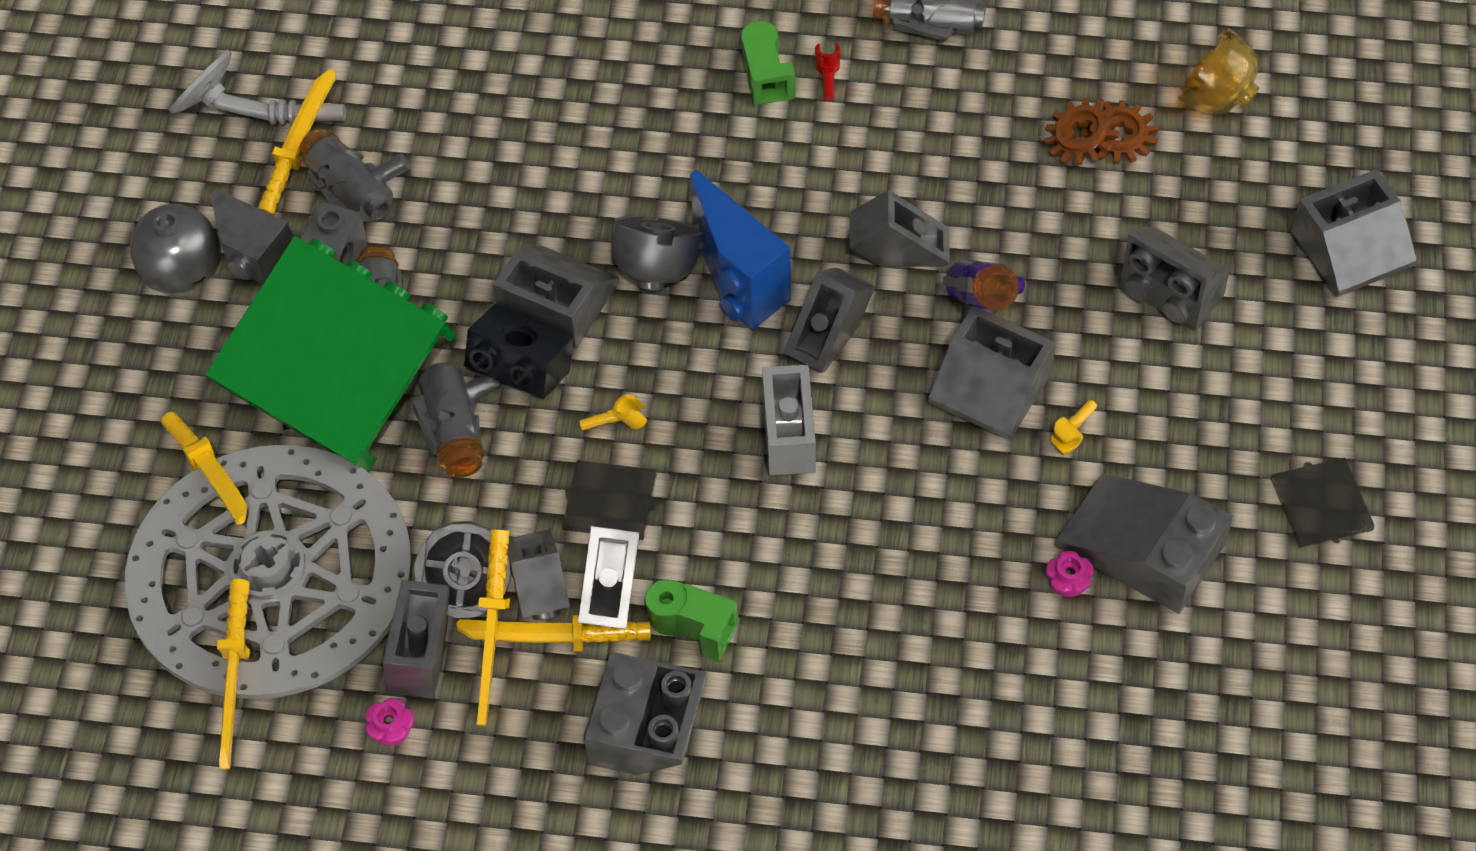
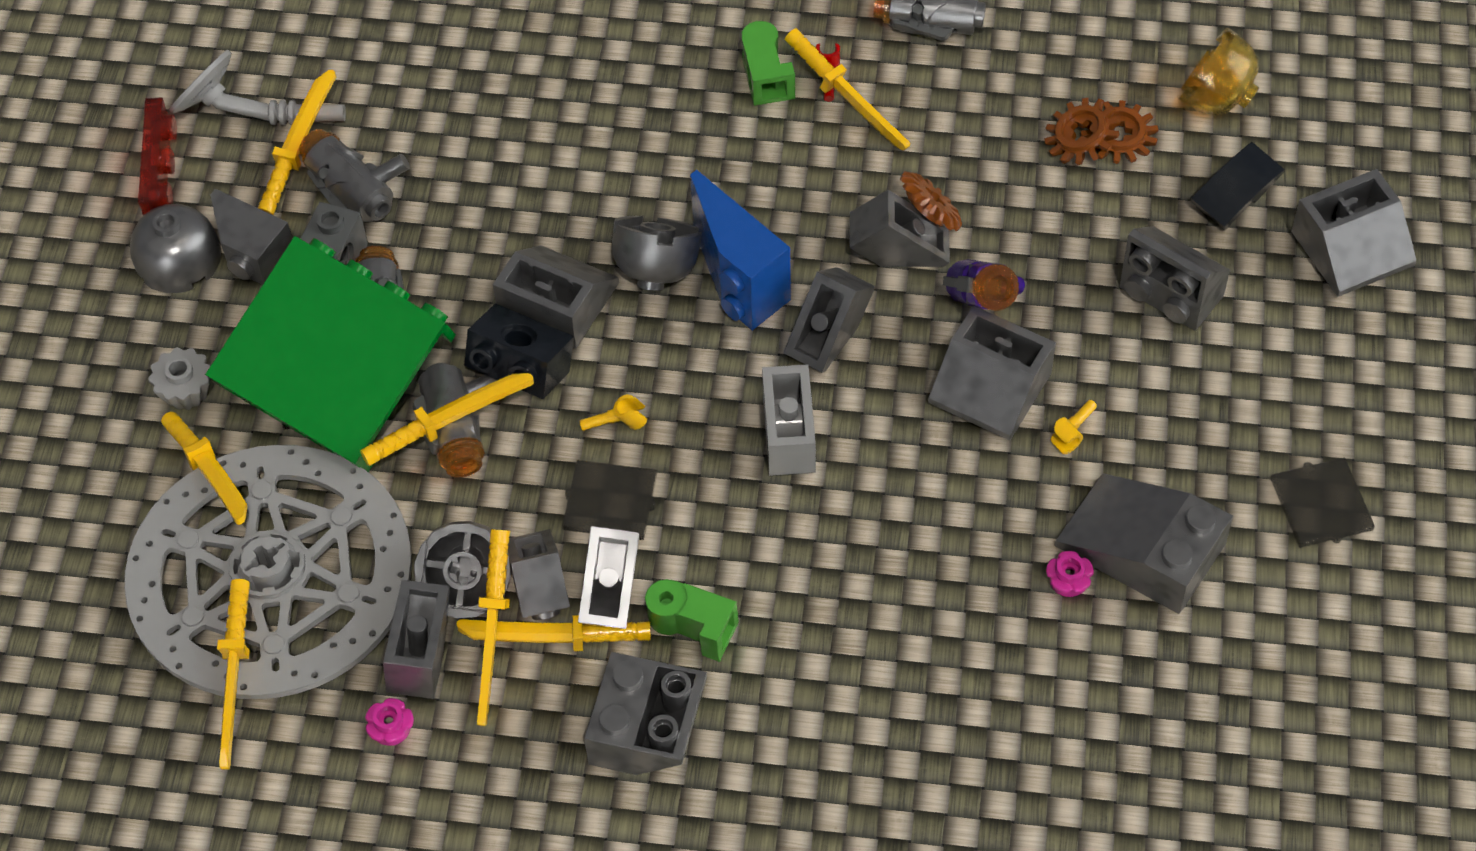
none -> clear red plate [138,97,177,216]
none -> light grey piece [148,347,210,410]
none -> yellow sword [360,373,534,466]
none -> yellow sword [785,28,910,150]
none -> dark orange gear [900,171,962,231]
none -> black slope [1191,142,1285,231]

